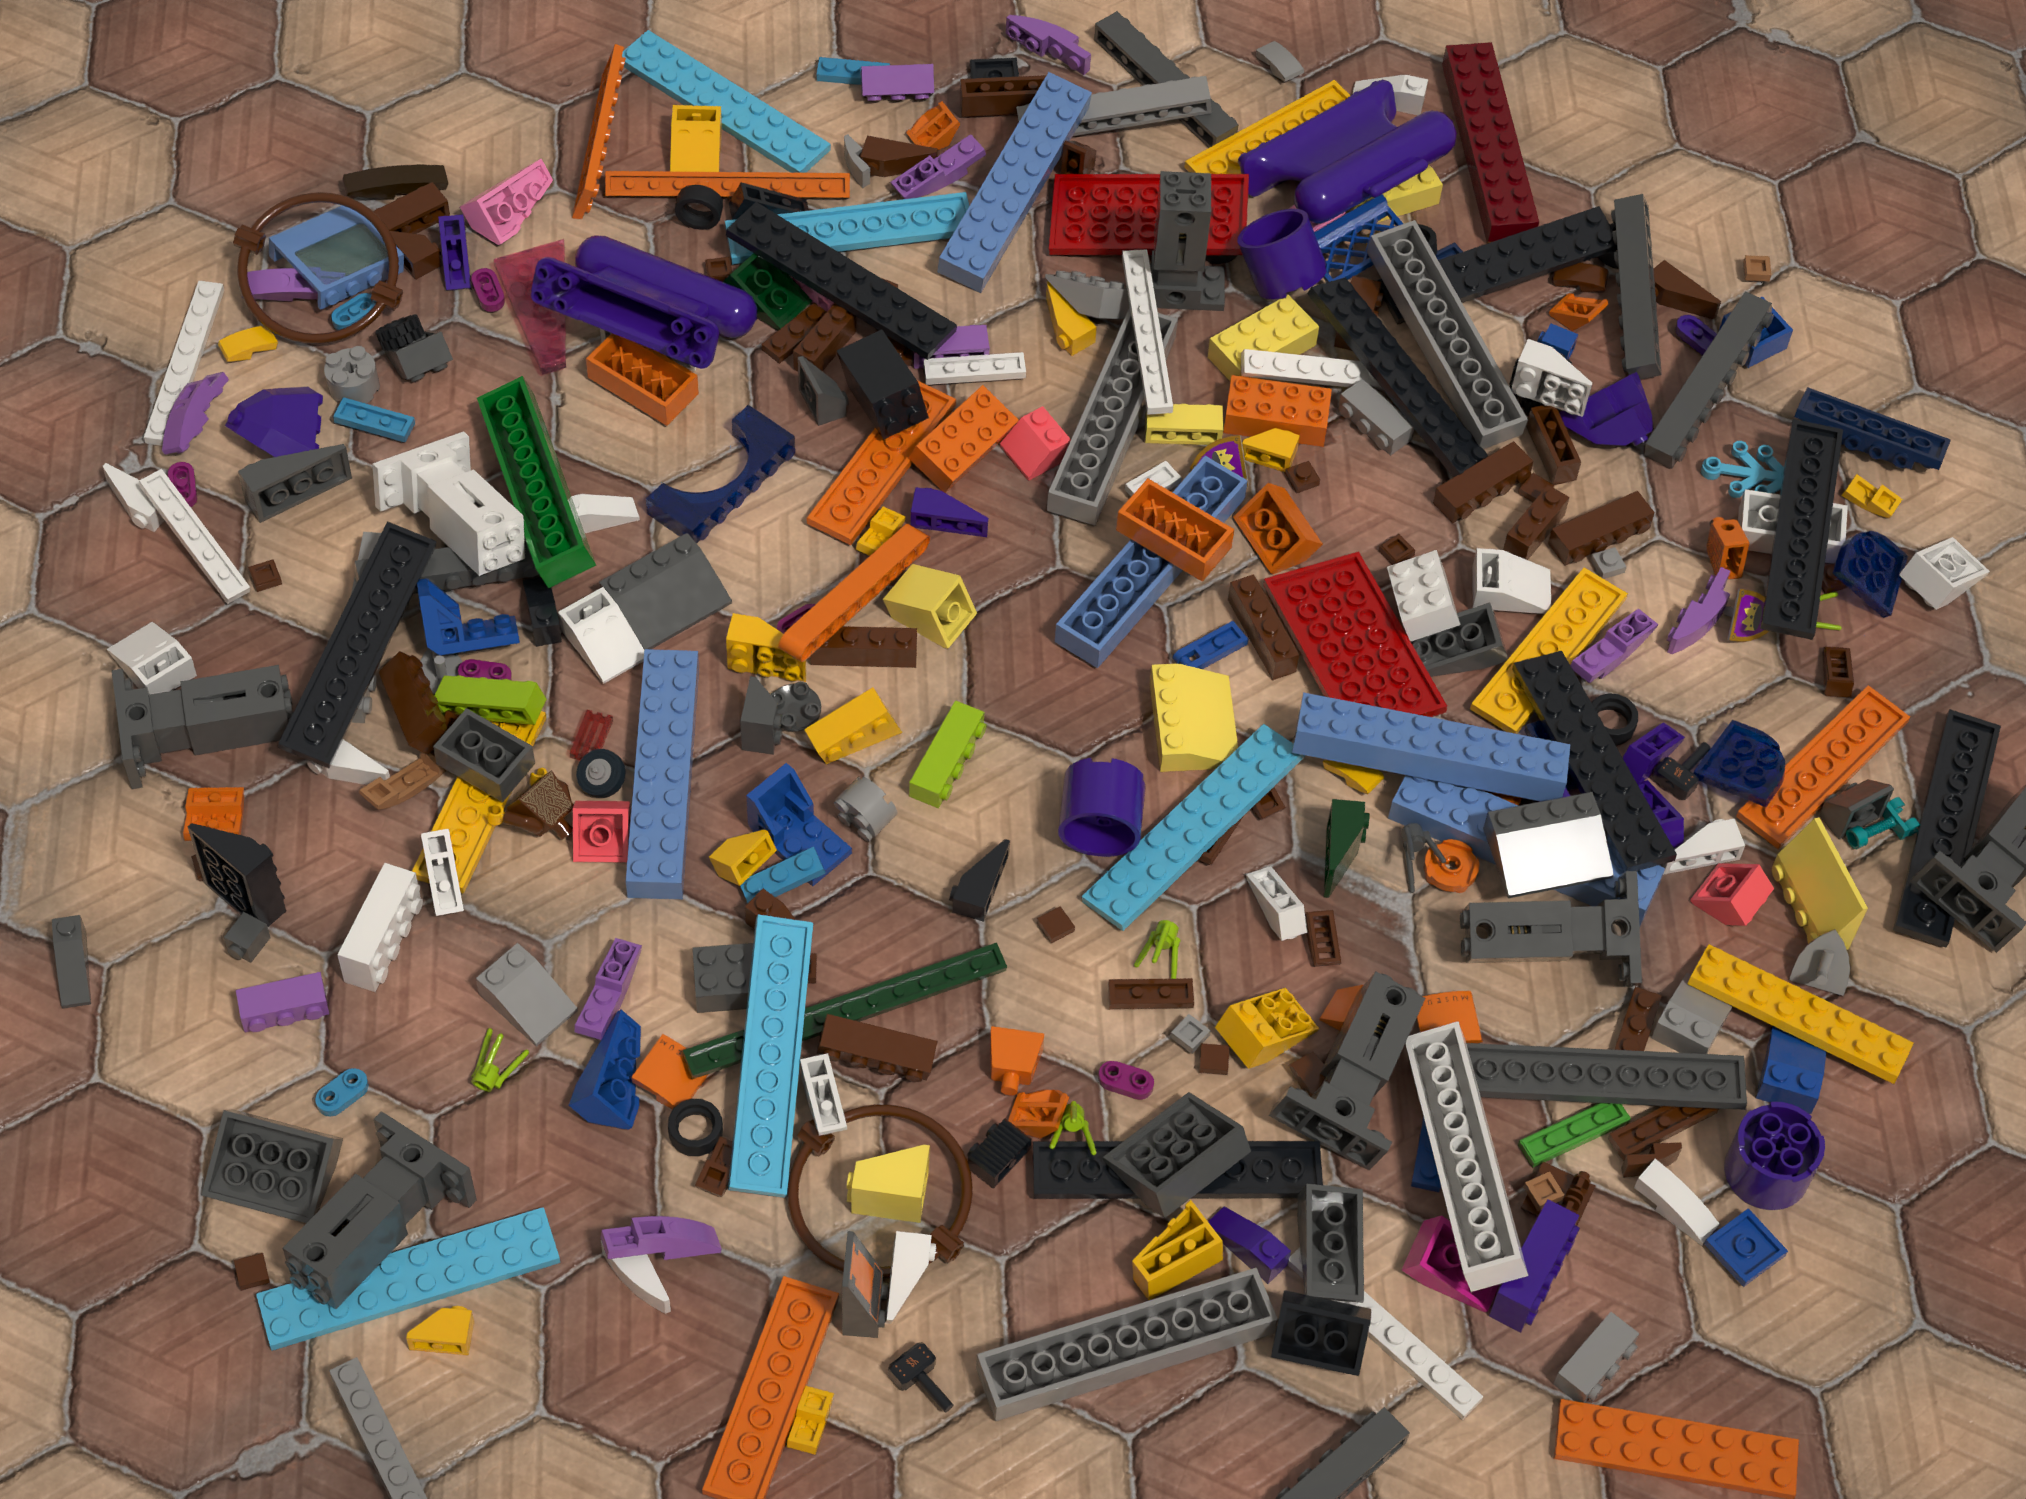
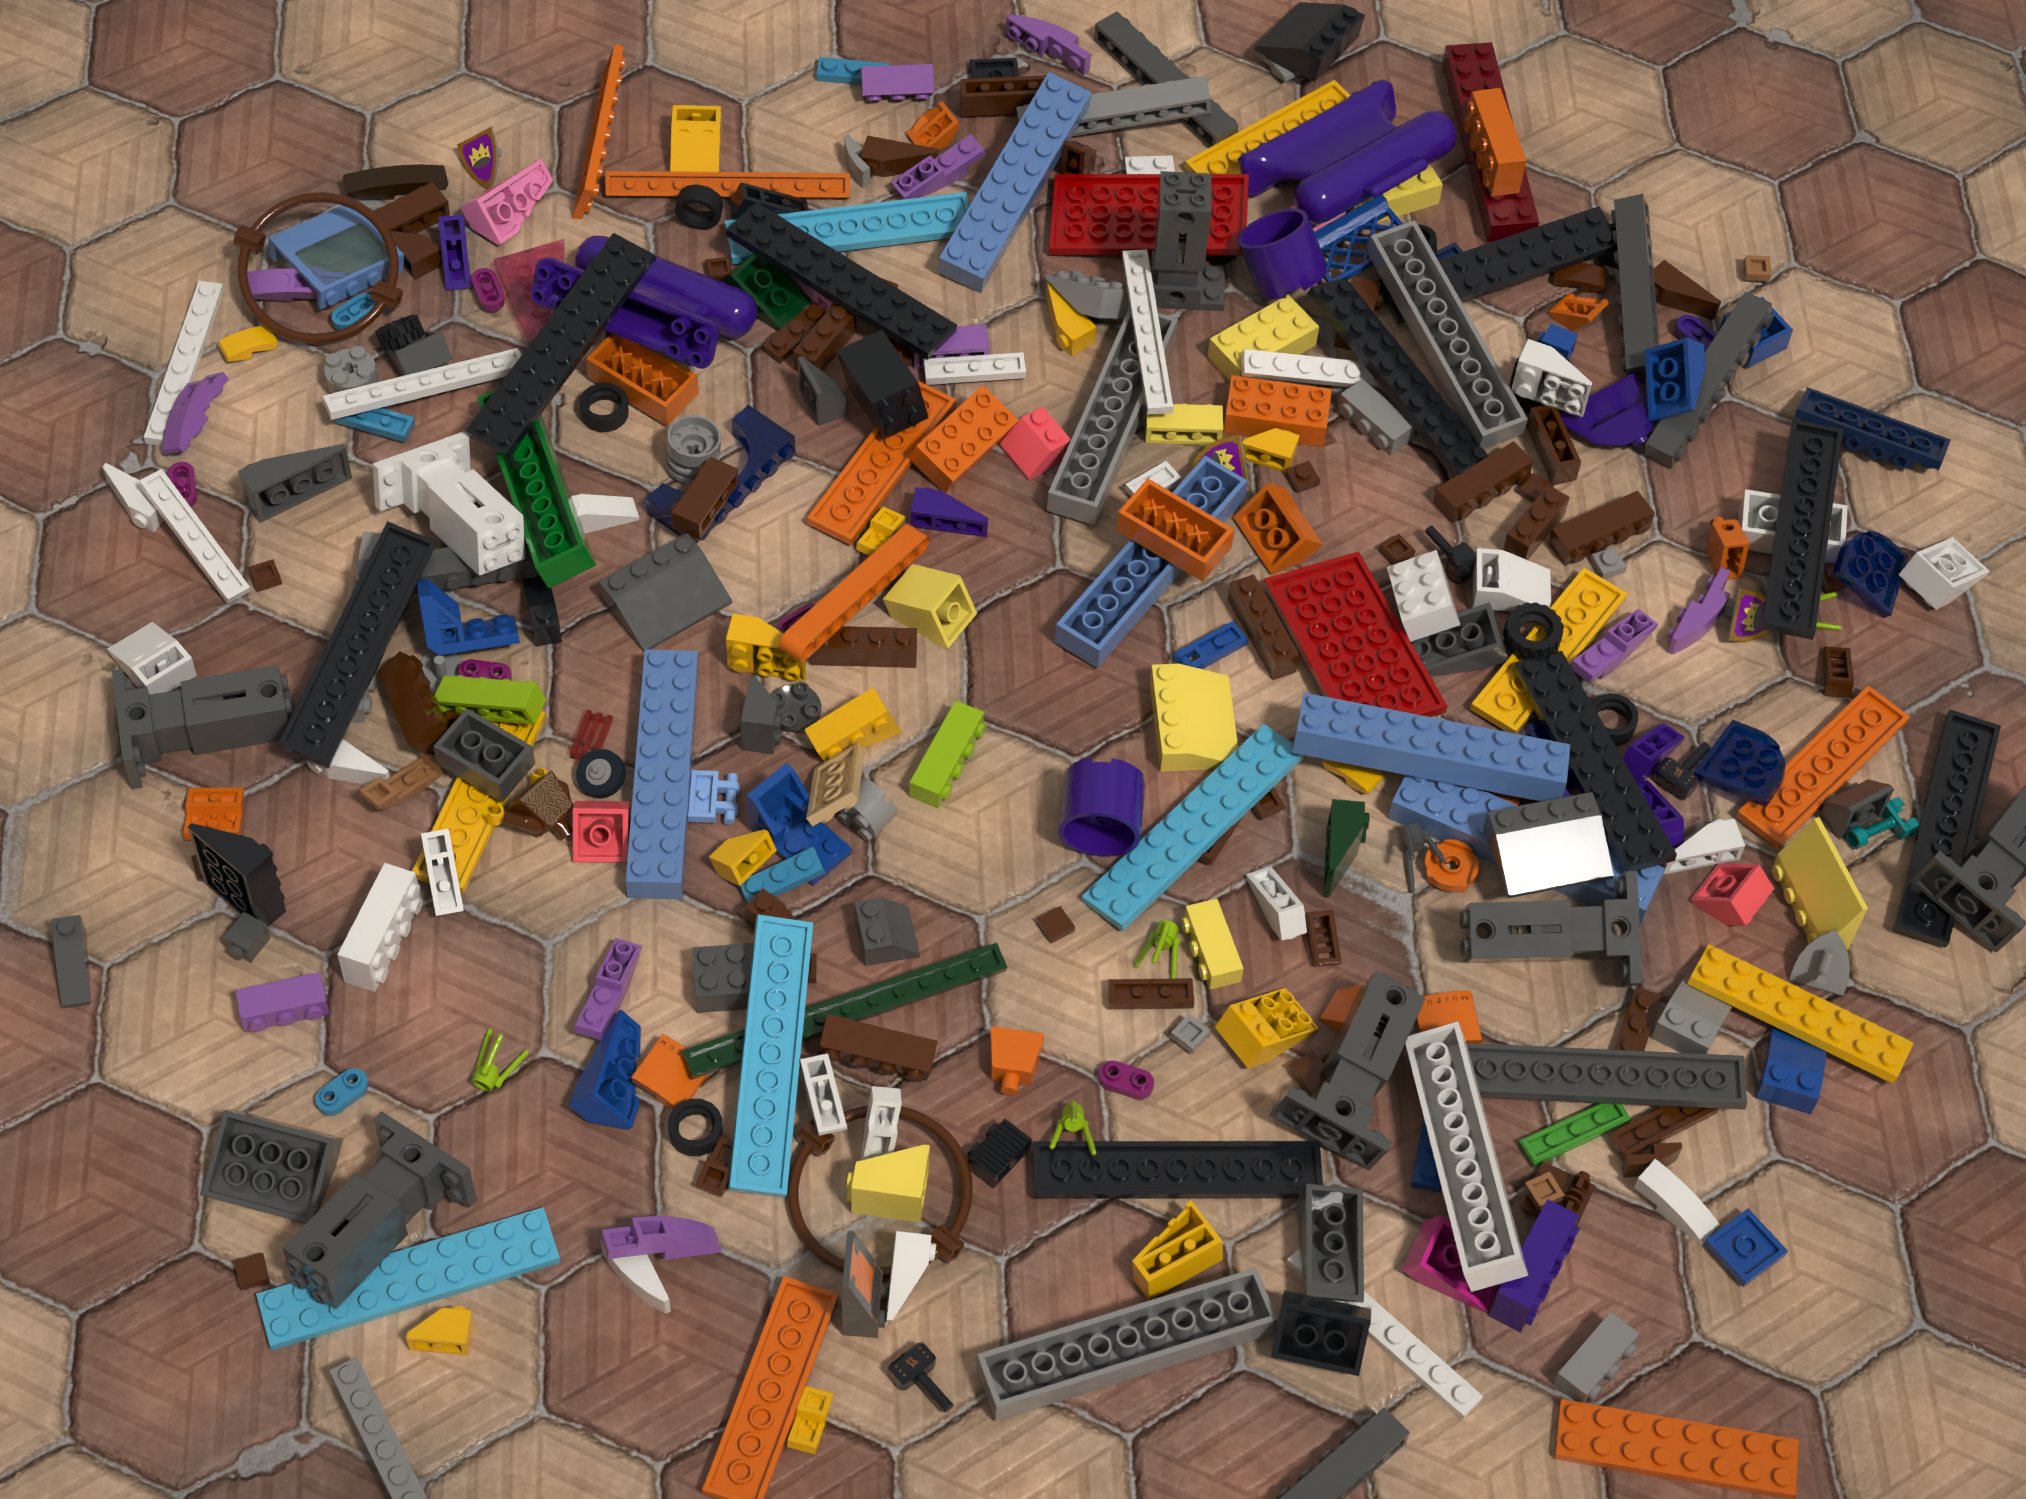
dark purple brick [225,387,323,457] -> none
light grey slope [476,943,578,1047] -> none
white slope [558,587,644,684] -> none
medium azure plate [622,30,831,173] -> none
black slope [949,839,1010,922] -> none
orange slope [1008,1090,1069,1139] -> none
dark grey slope [1103,1092,1251,1218] -> none
reddish brown tile [1199,1043,1229,1075] -> none
dark purple slope [1208,1206,1291,1284] -> none
white slope [1352,75,1428,115] -> none
medium azure plant [1701,441,1784,498] -> none
dark purple brick [1724,1102,1825,1210] -> none
yellow slope [1841,474,1903,518] -> none
none -> white plate [323,348,521,420]
none -> shield [457,127,502,189]
none -> black plate [465,233,656,458]
none -> black tyre [580,383,629,432]
none -> light grey wheel [666,415,721,484]
none -> reddish brown brick [670,456,738,540]
none -> light blue plate [688,770,740,825]
none -> tan plate [806,742,865,827]
none -> dark grey slope [855,897,920,966]
none -> white slope [860,1086,902,1161]
none -> white plate [1124,155,1175,174]
none -> light yellow brick [1181,899,1244,990]
none -> black slope [1254,2,1365,82]
none -> black piece [1425,525,1476,584]
none -> orange brick [1464,88,1527,197]
none -> black tyre [1503,602,1564,660]
none -> blue slope [1645,337,1706,423]

